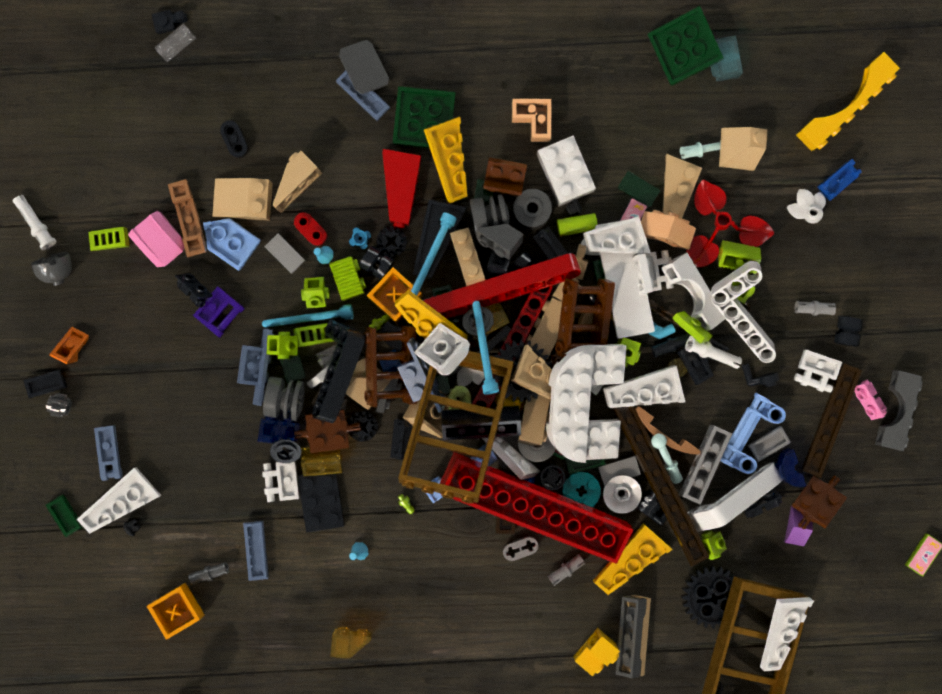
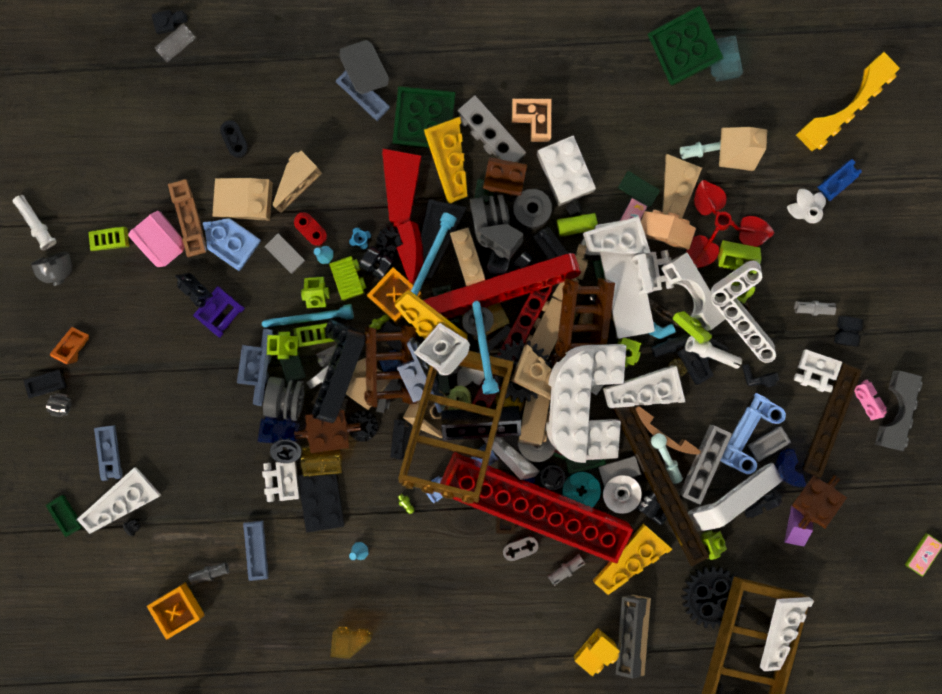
none -> red slope [397,220,423,284]
none -> light grey brick [458,96,526,163]

